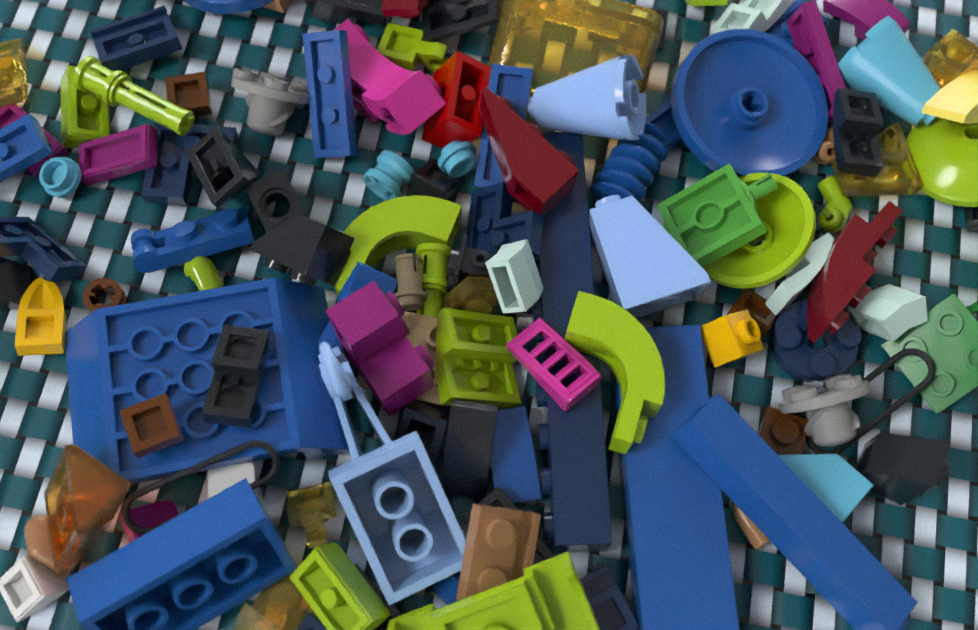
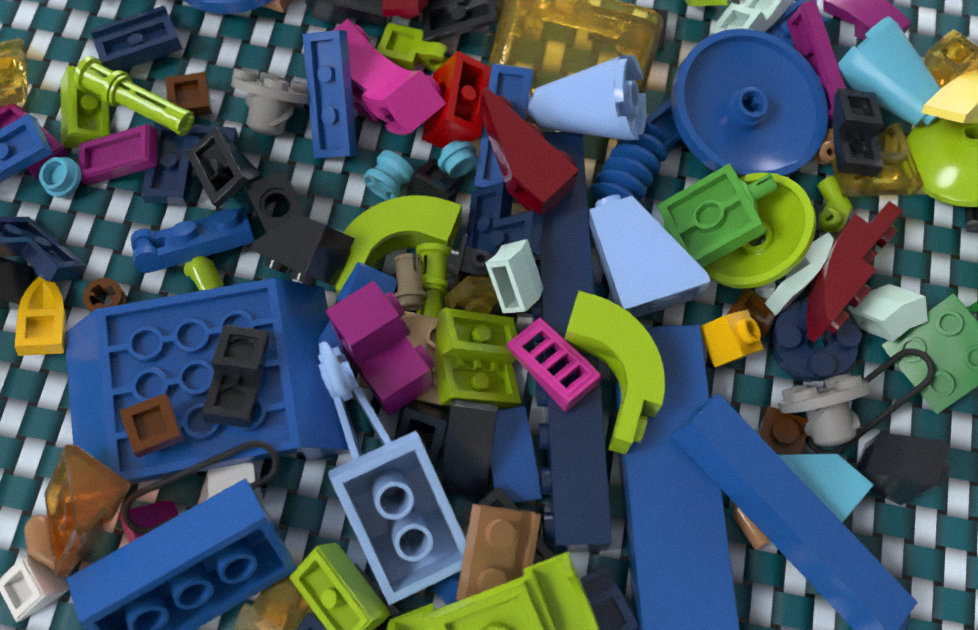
clear yellow plate [287,481,337,549] -> none

